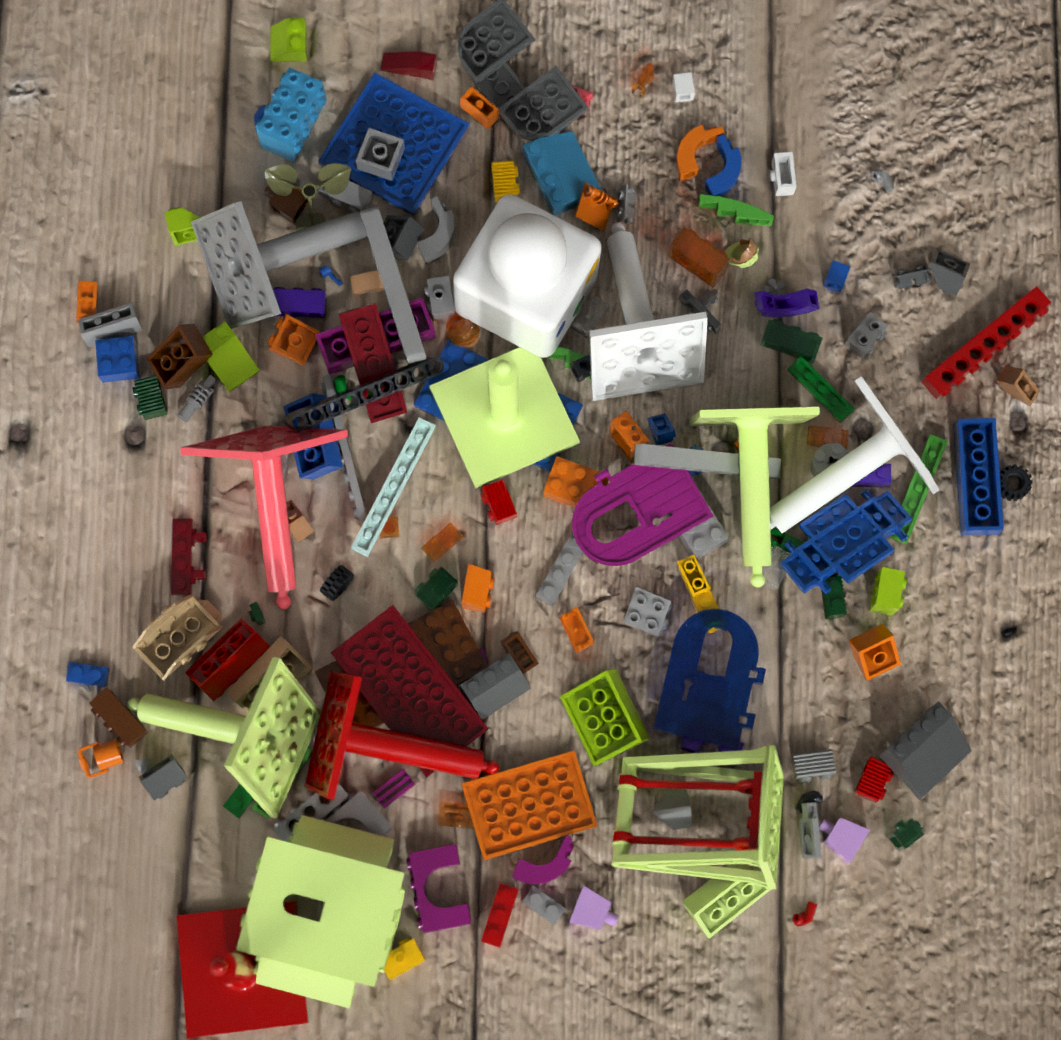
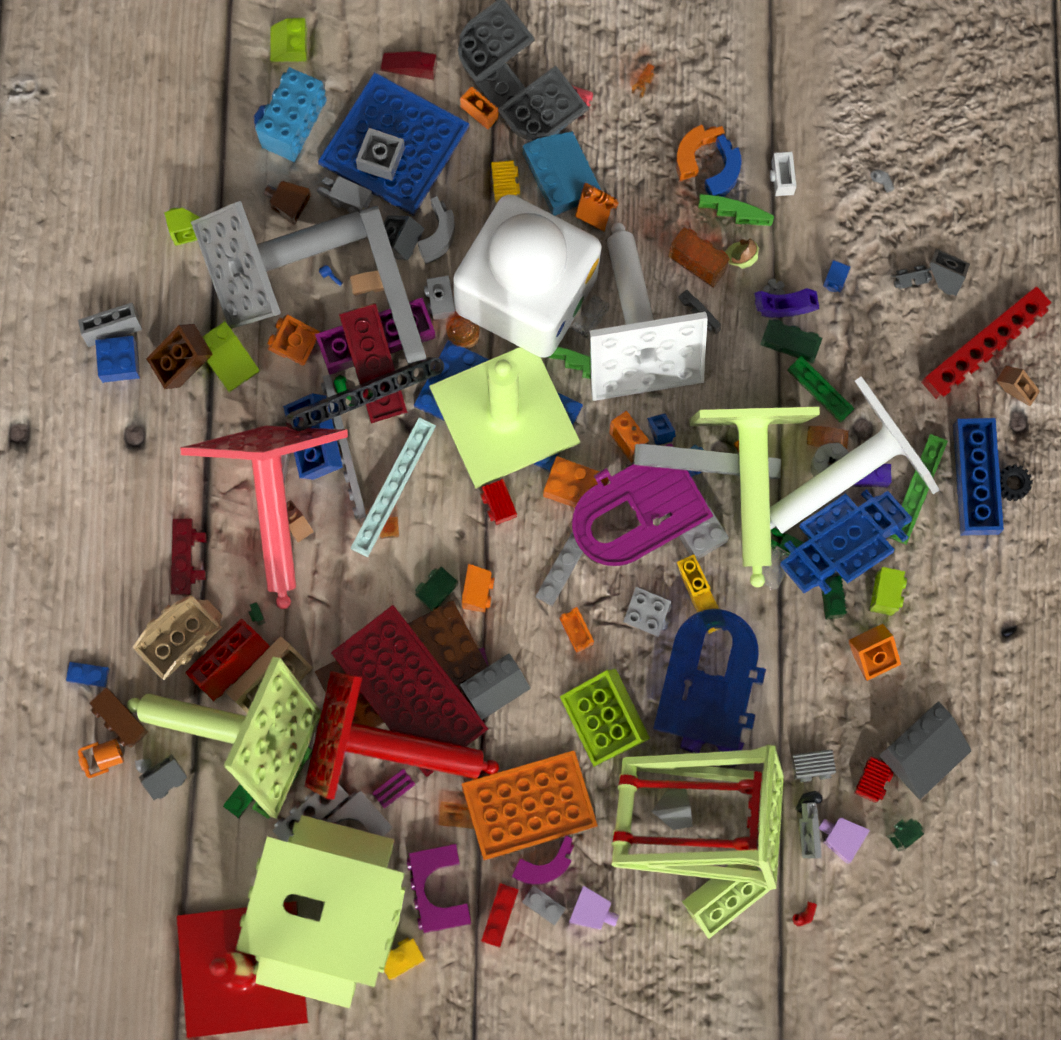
orange hinge [76,281,97,323] -> none
dark green brick [132,375,168,420] -> none
light grey hinge [177,375,216,423] -> none
olive plant [265,163,351,231] -> none
dark purple brick [273,287,327,318] -> none
black tyre [320,565,354,601] -> none
clear orange slope [421,522,464,562] -> none
reddish brown slope [500,631,539,674] -> none
black leg [570,355,591,383] -> none
light grey hinge [615,184,636,225] -> none
white brick [672,72,695,102] -> none
light grey plant [698,289,718,307] -> none
light grey brick [844,312,888,359] -> none

